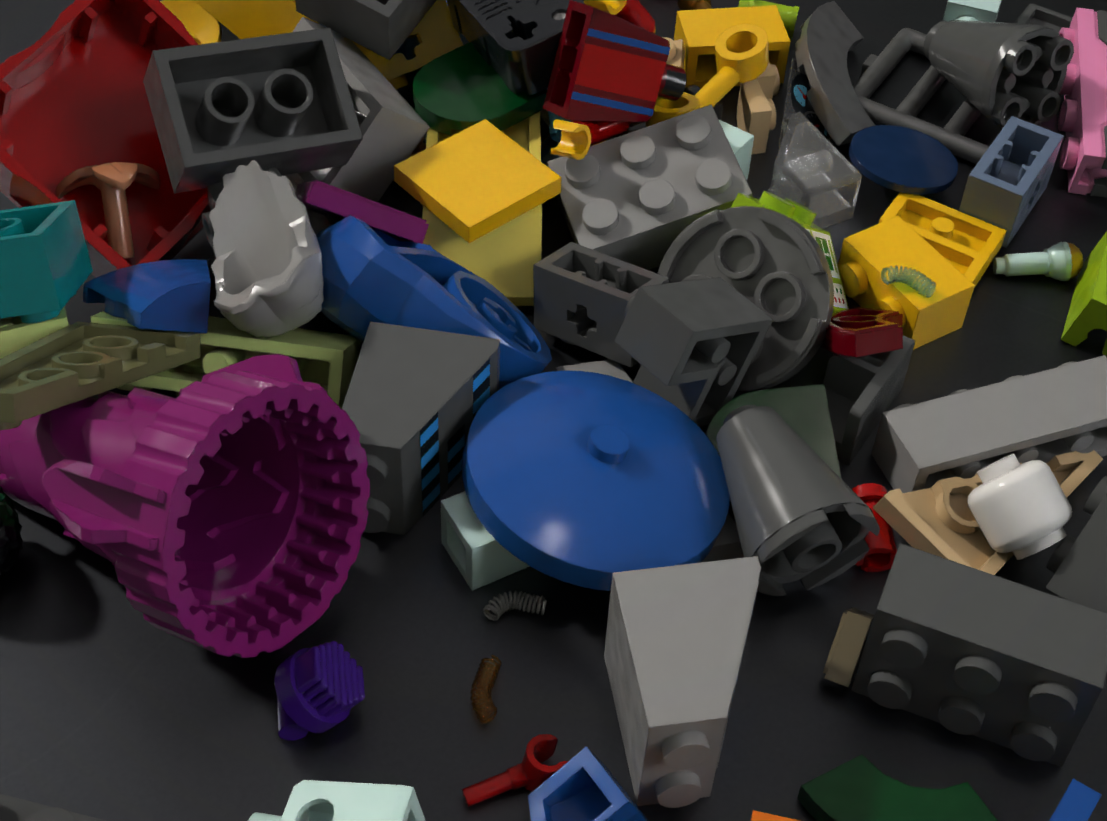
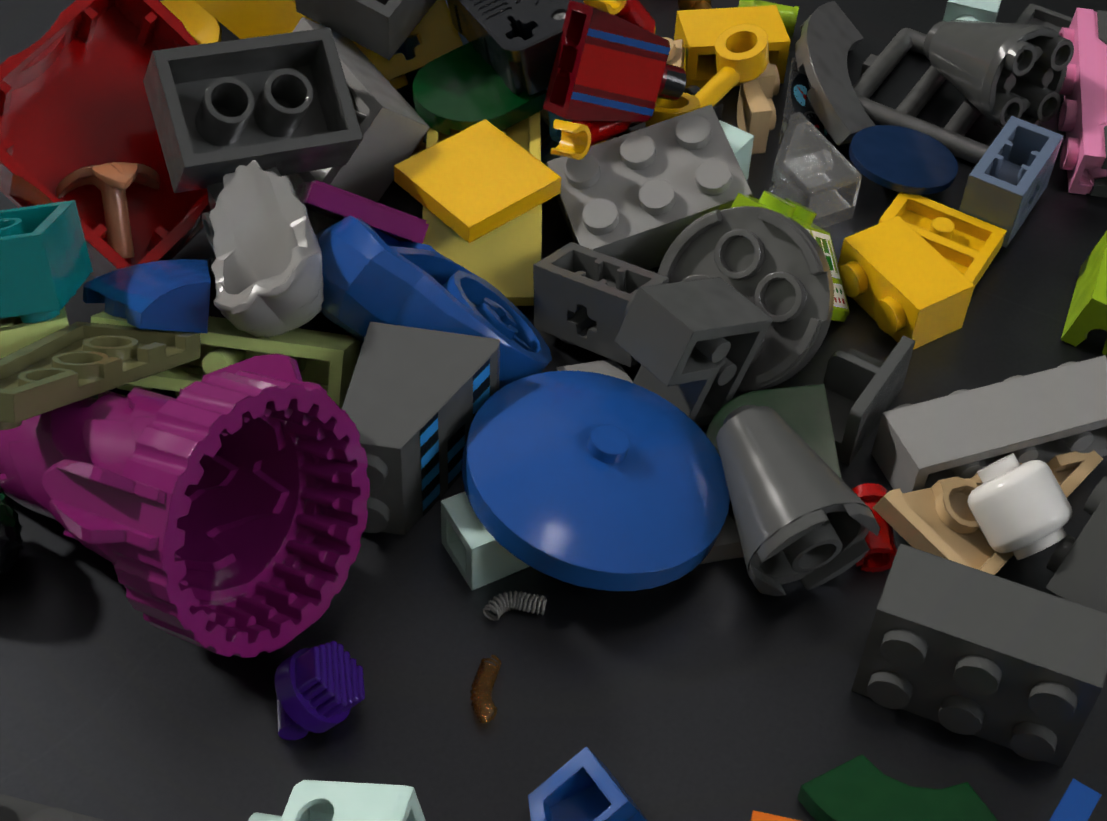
red hand [461,734,568,807] -> none
light grey slope [604,556,761,808] -> none
dark red tile [822,307,903,357] -> none
dark tan tile [823,607,874,687] -> none
clear light blue leg [881,265,936,298] -> none
light aqua piece [993,242,1083,281] -> none

